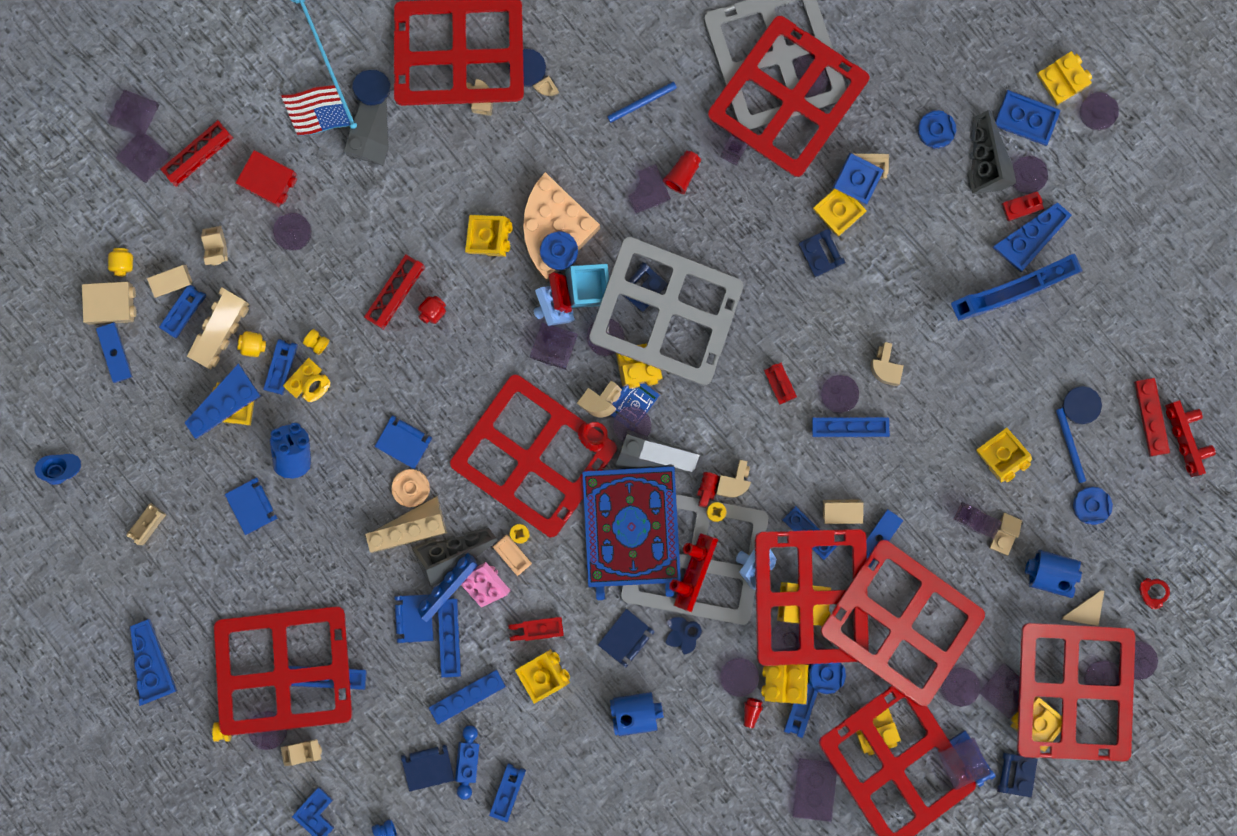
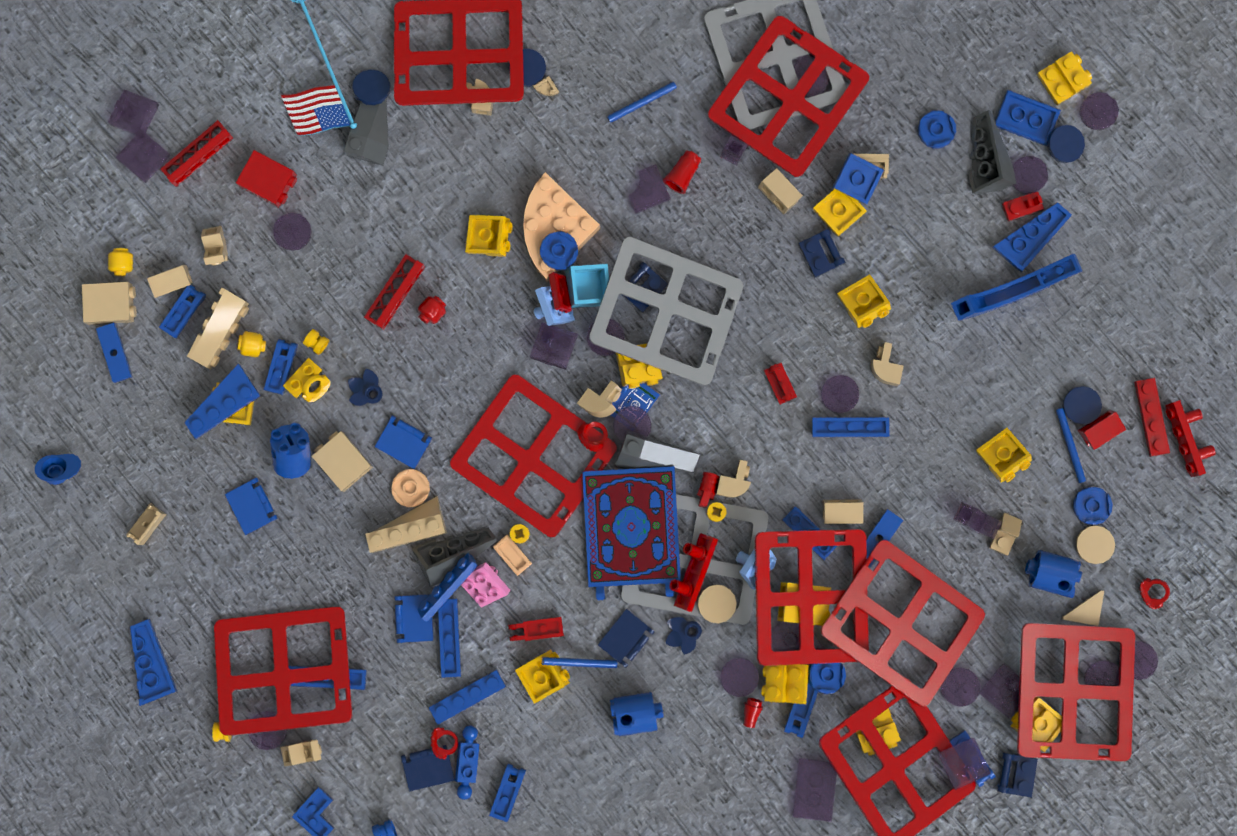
none -> tan brick [312,431,373,492]
none -> dark blue plate [348,369,383,406]
none -> red piece [431,727,459,760]
none -> blue bar [542,657,617,668]
none -> tan tile [698,585,737,623]
none -> tan hinge [758,168,803,214]
none -> yellow plate [837,274,891,328]
none -> dark blue tile [1047,125,1085,163]
none -> tan tile [1076,526,1115,564]
none -> red hinge [1077,410,1126,450]

